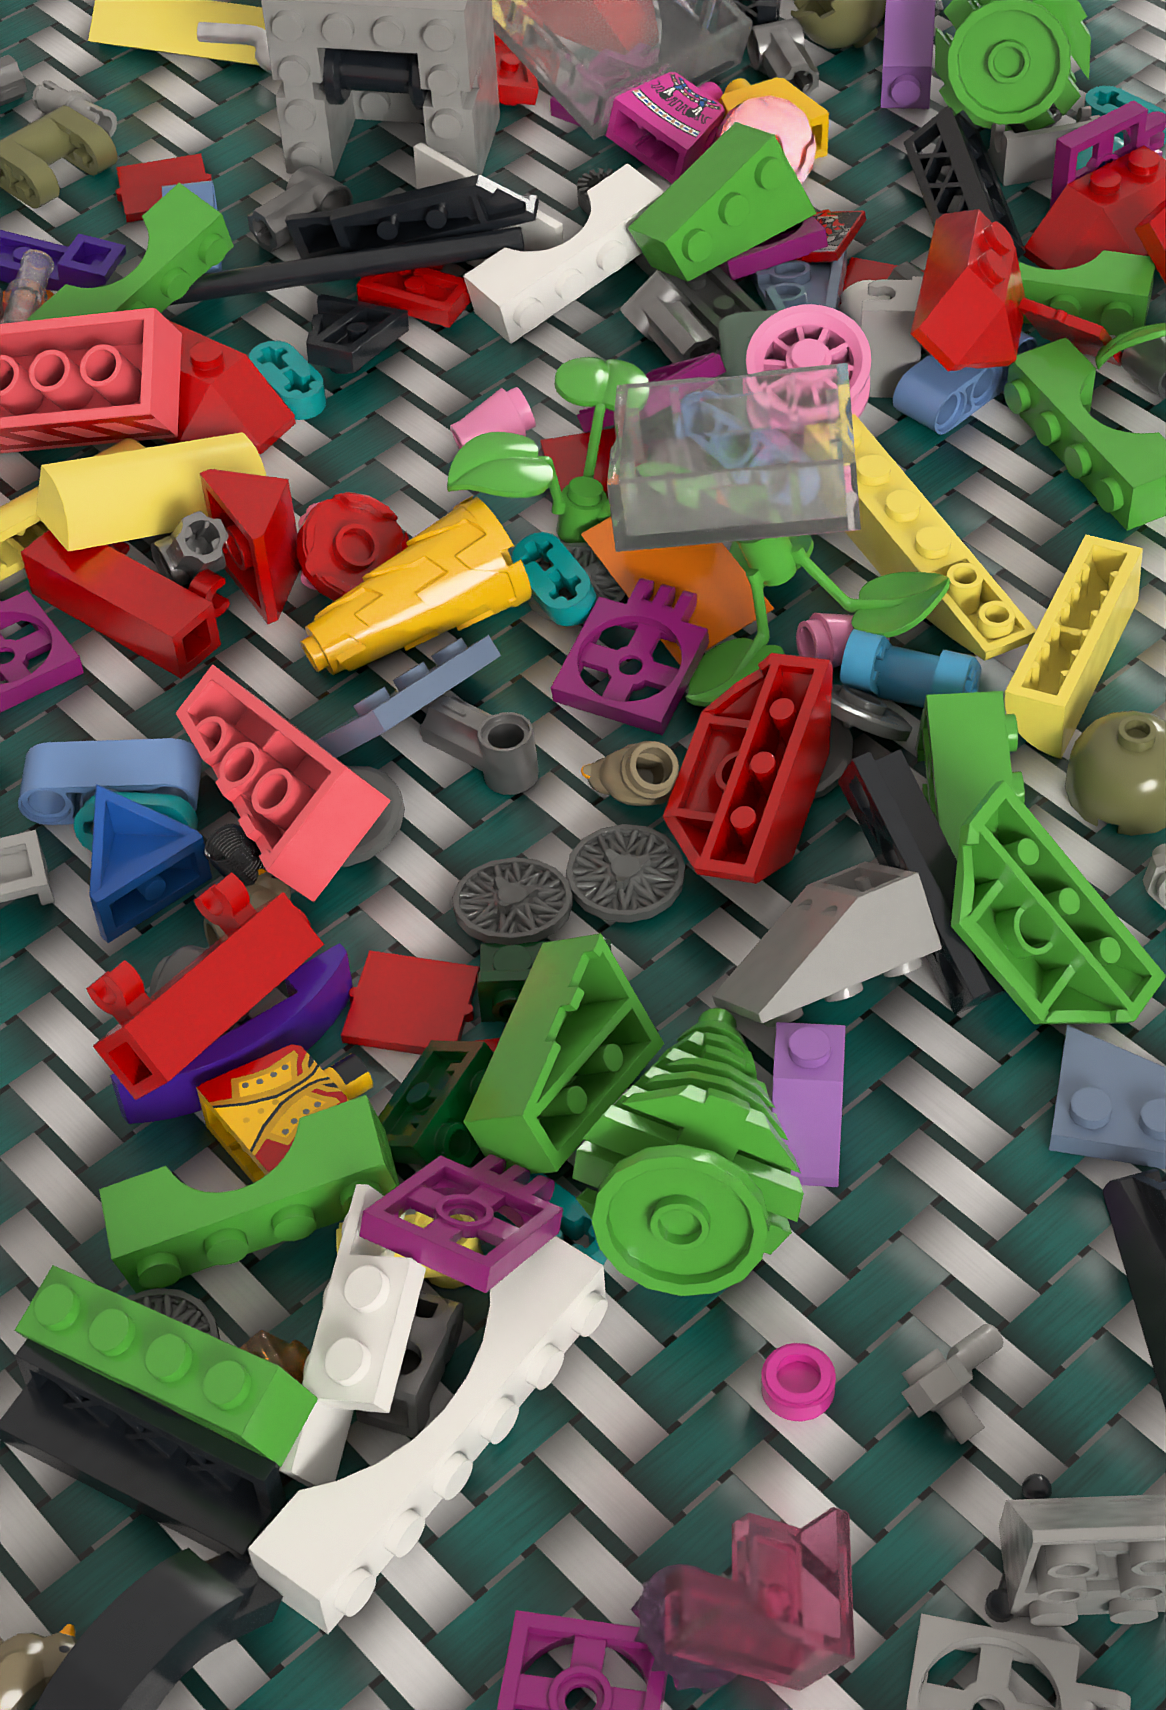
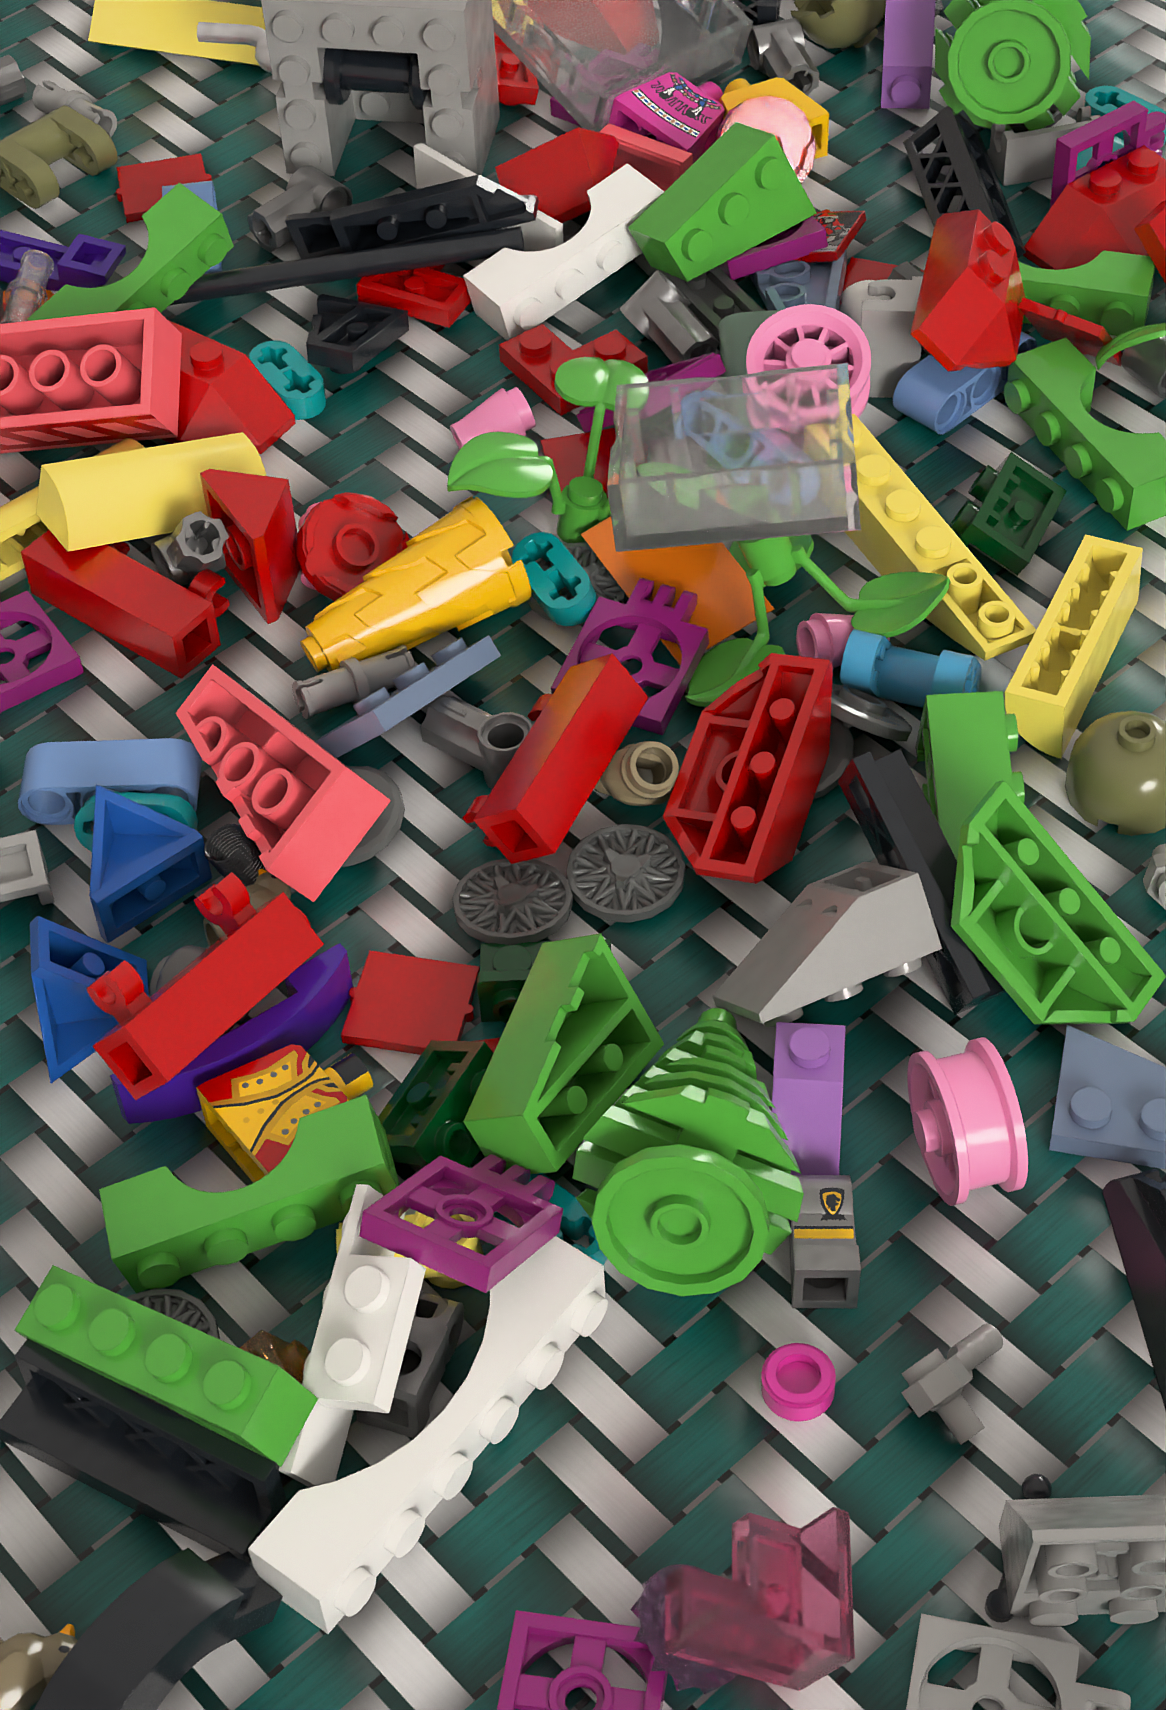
none -> blue slope [30,916,149,1083]
none -> light grey pin [292,645,416,719]
none -> red brick [462,653,649,864]
none -> red slope [495,127,619,223]
none -> red plate [499,324,648,416]
none -> coral tile [599,123,693,192]
none -> flat silver leg [789,1175,861,1308]
none -> bright pink wheel [907,1037,1028,1206]
none -> dark green bracket [949,452,1067,576]

